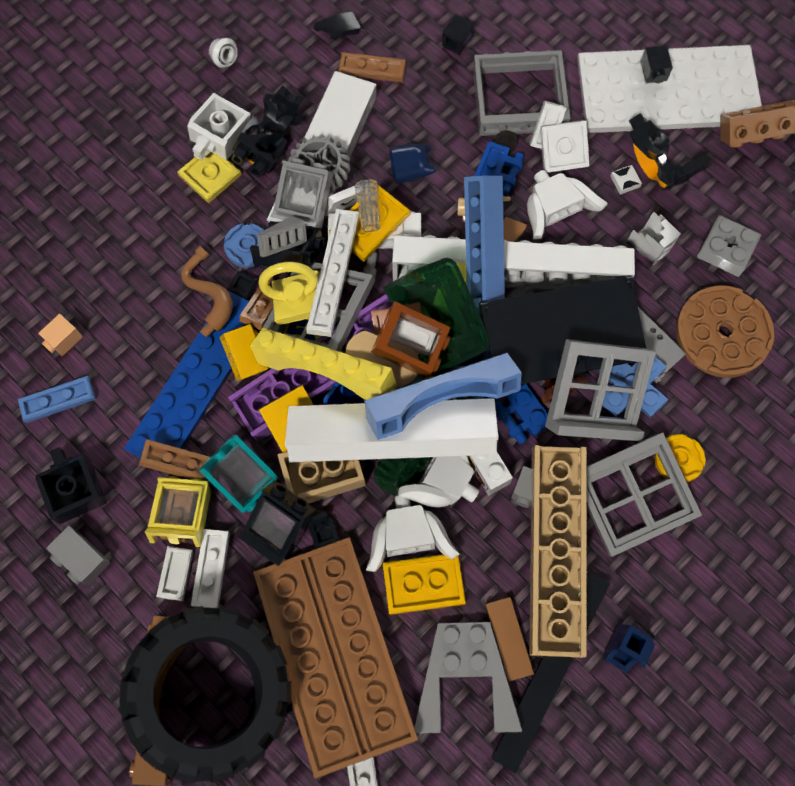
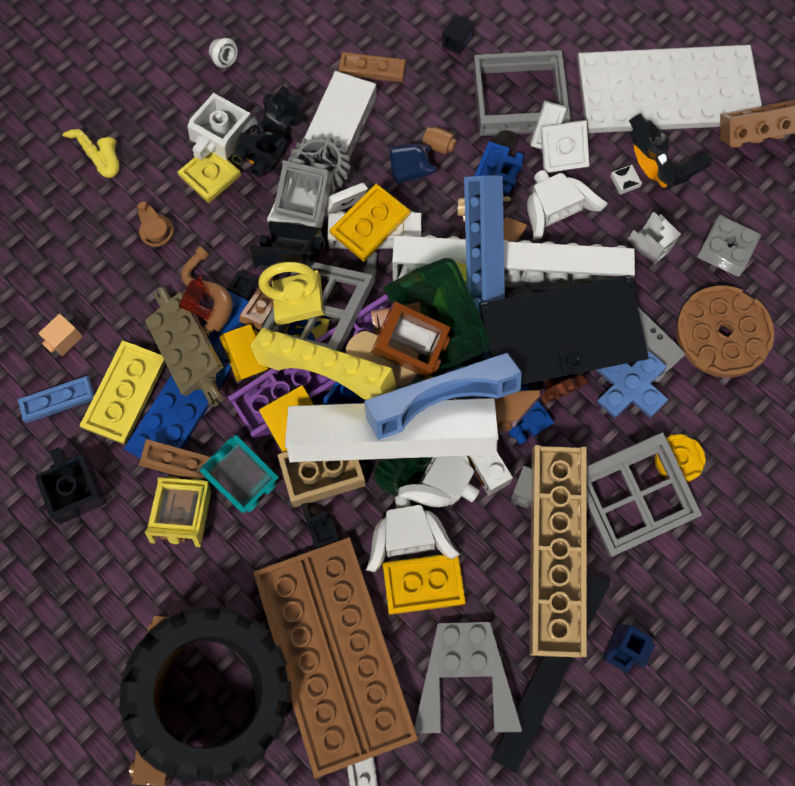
light grey brick [46,526,110,586] -> none
white tile [156,546,194,601] -> none
white plate [191,529,230,608] -> none
medium blue tile [224,223,264,268] -> none
black window [238,481,316,566] -> none
light grey slope [257,216,307,257] -> none
white tile [306,209,360,337] -> none
black slope [314,12,361,41] -> none
clear axle [355,179,380,232] -> none
medium nougat tile [485,597,534,682] -> none
light grey window [545,339,656,441] -> none
black brick [640,45,673,84] -> none
none -> light yellow piece [62,129,119,178]
none -> light yellow plate [80,340,166,445]
none -> medium nougat piece [137,202,174,247]
none -> dark tan plate [145,287,224,407]
none -> clear red piece [179,275,211,320]
none -> medium nougat brick [422,126,457,155]
none -> medium nougat slope [489,390,540,431]

